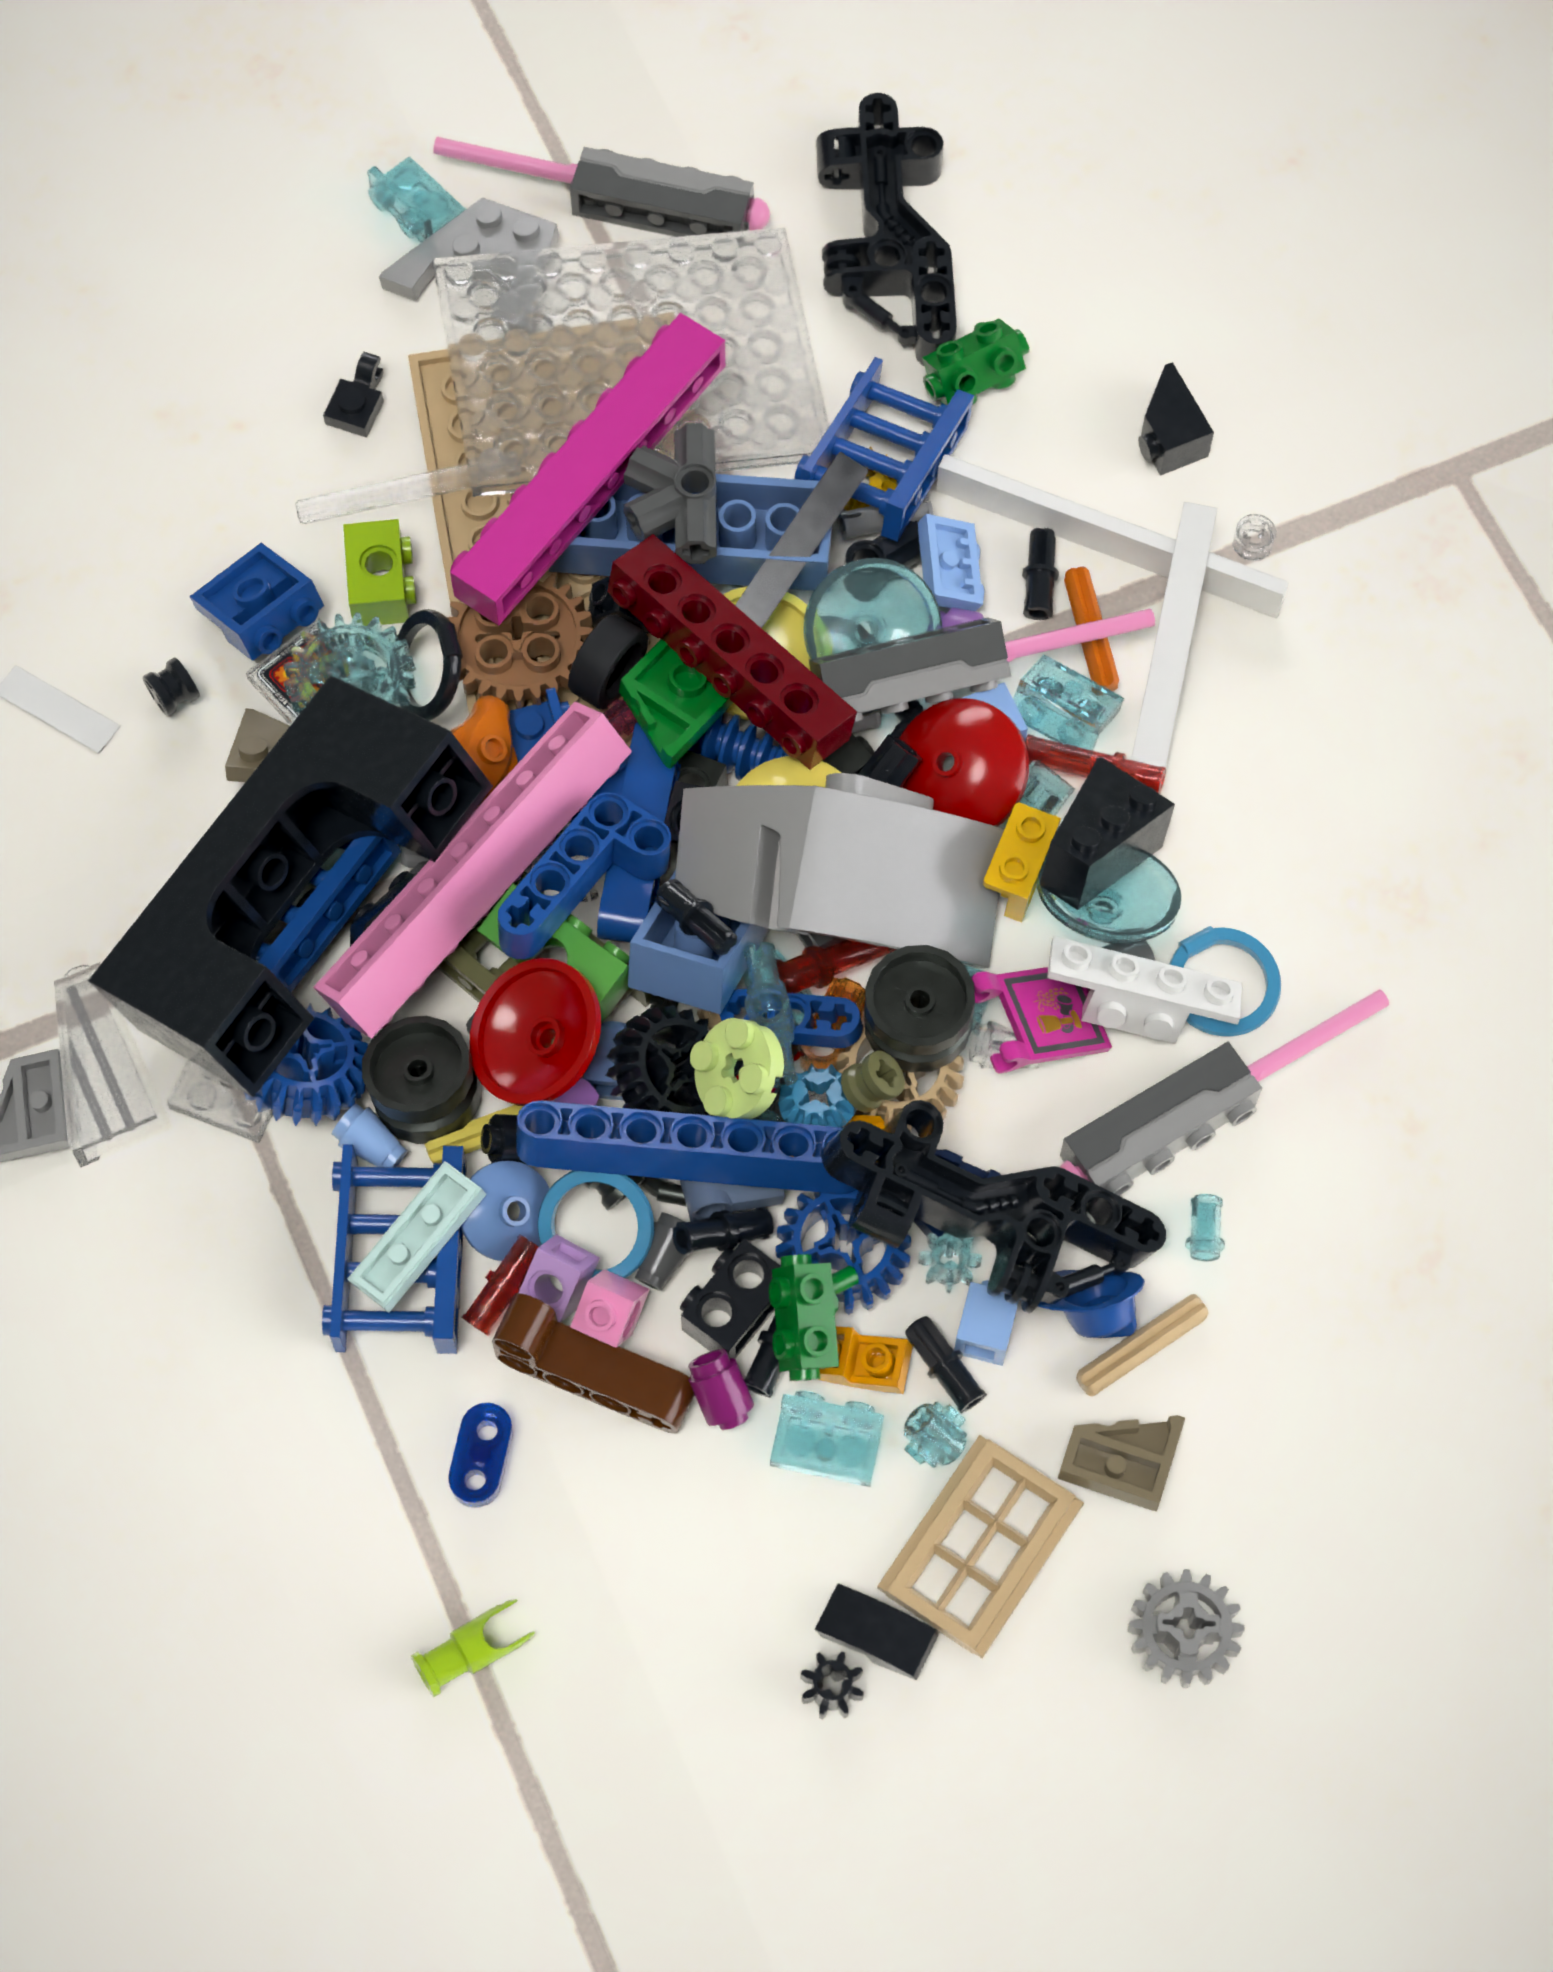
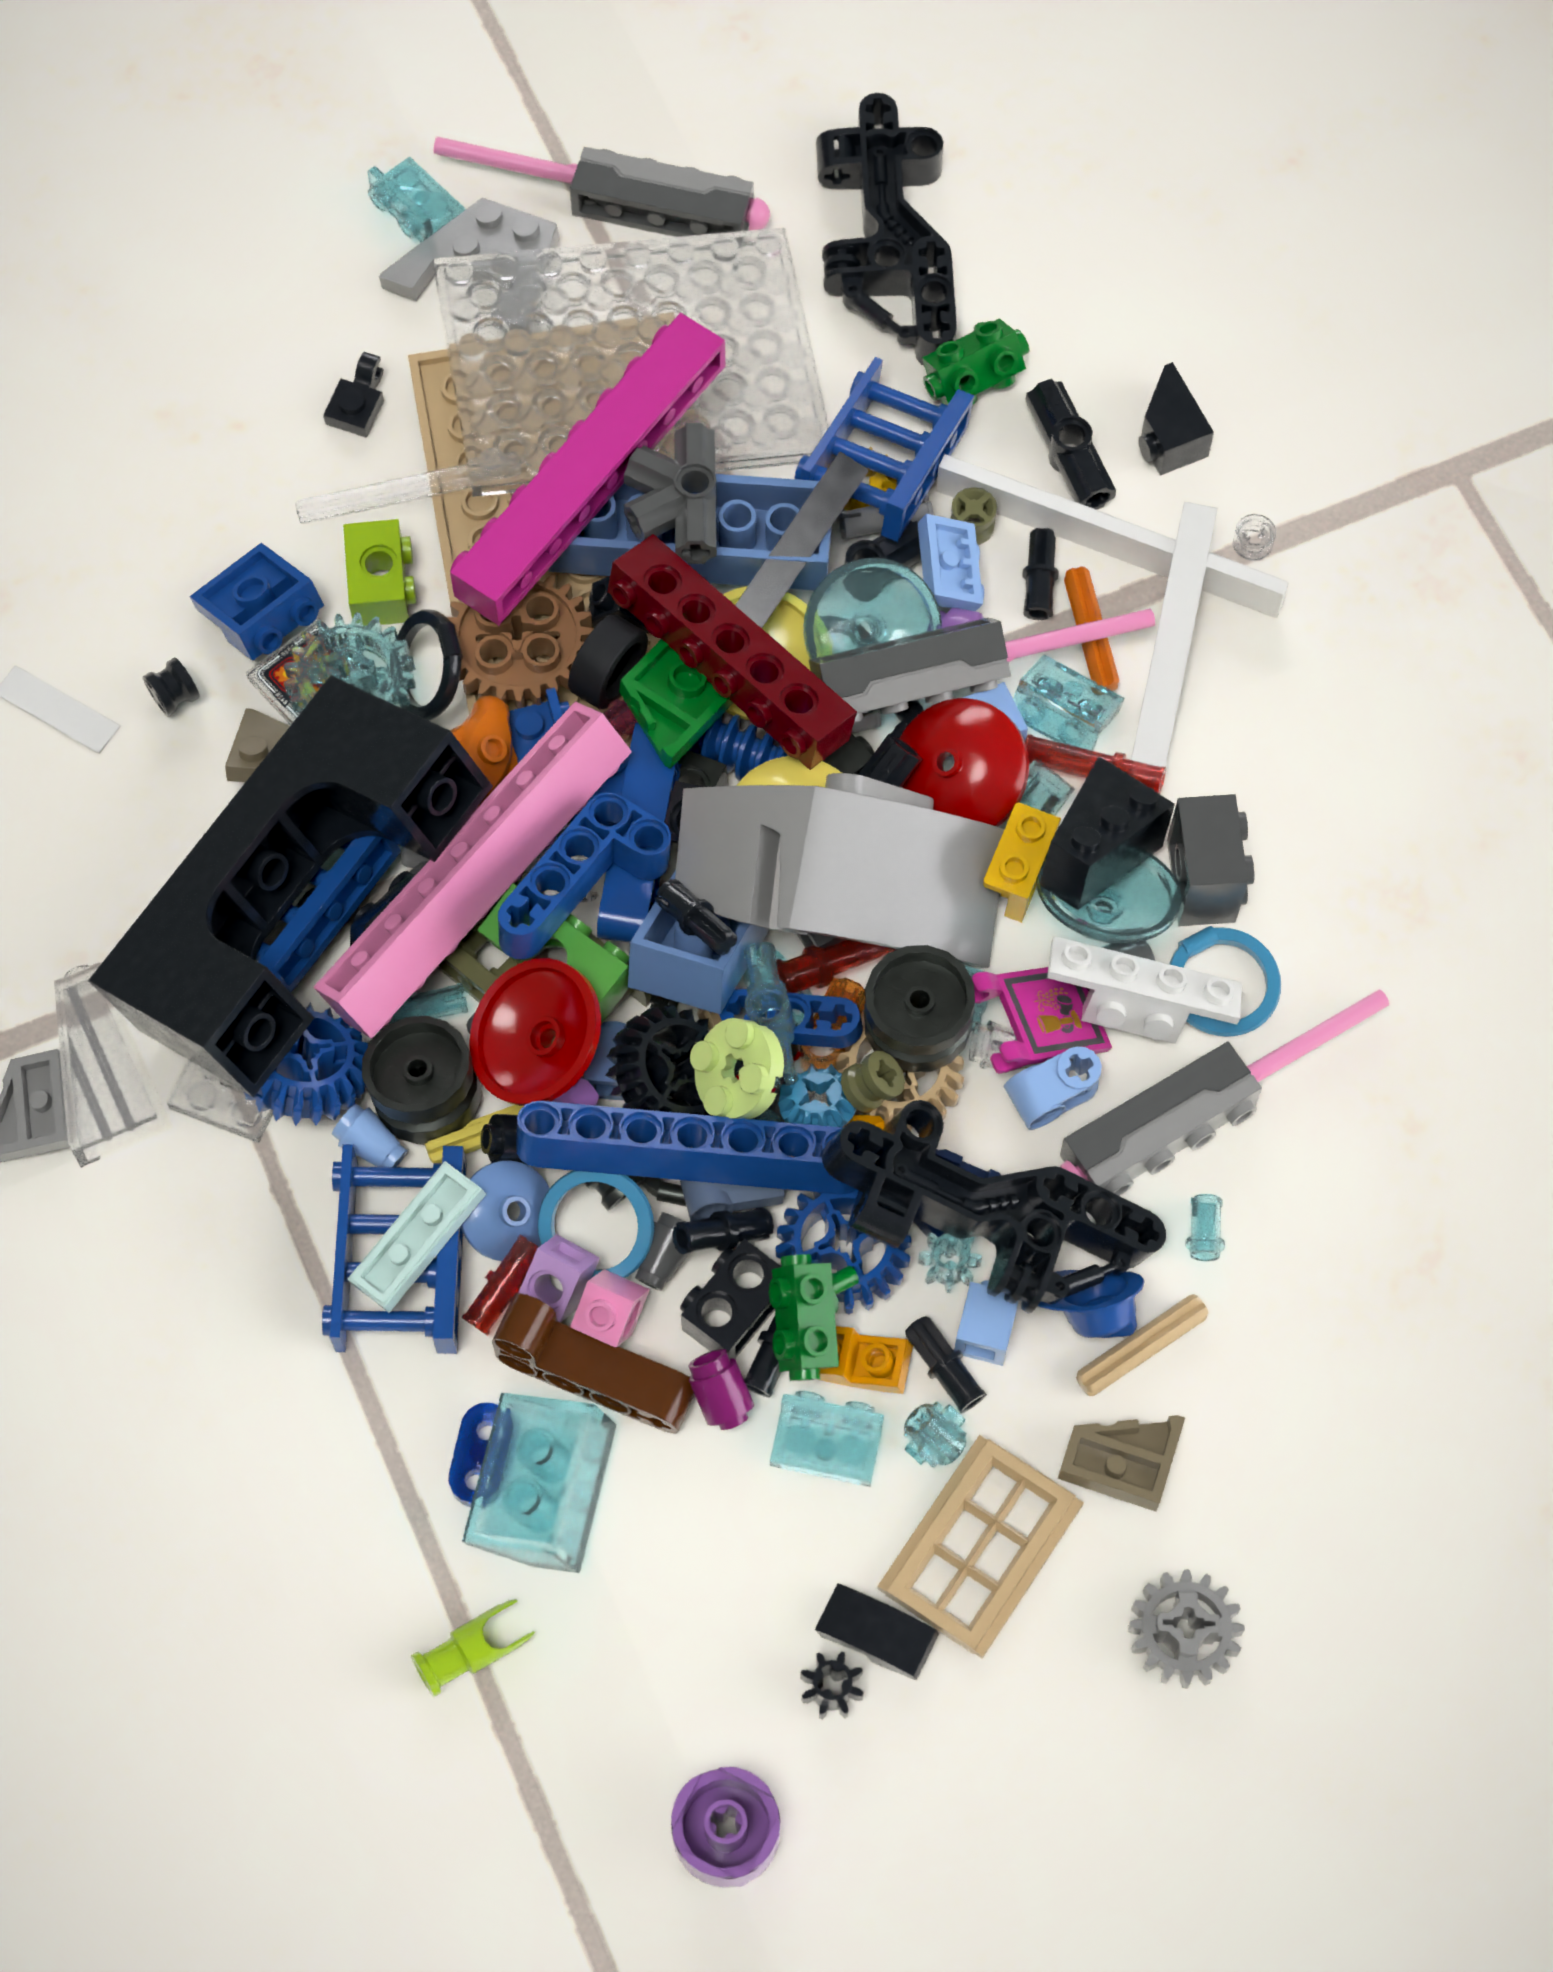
none -> clear light blue pin [379,982,468,1031]
none -> clear light blue slope [462,1393,617,1573]
none -> medium lavender brick [671,1766,780,1887]
none -> olive wheel [950,487,997,545]
none -> light blue piece [1003,1046,1102,1130]
none -> black piece [1025,378,1116,510]
none -> dark grey brick [1167,794,1255,927]

